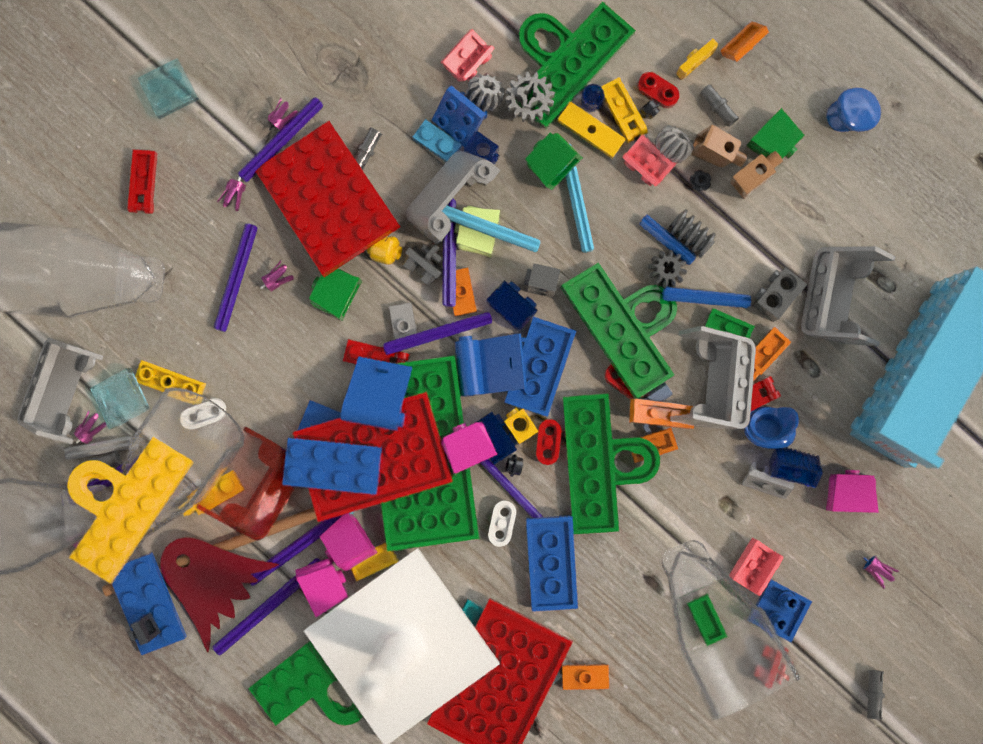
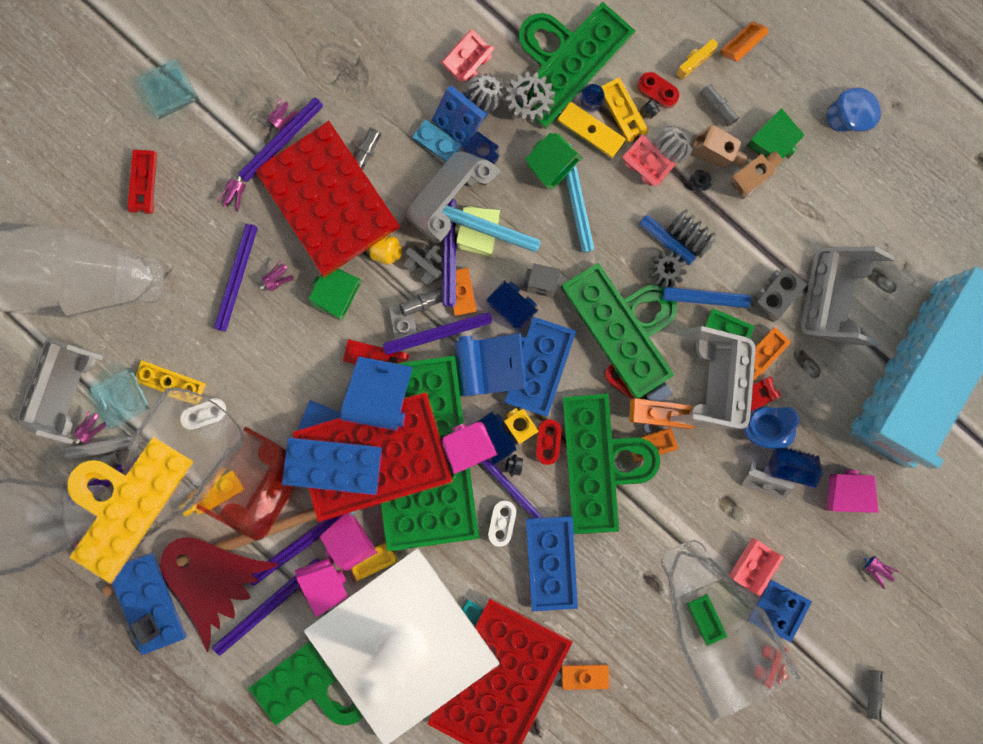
none -> dark grey pin [399,288,442,317]

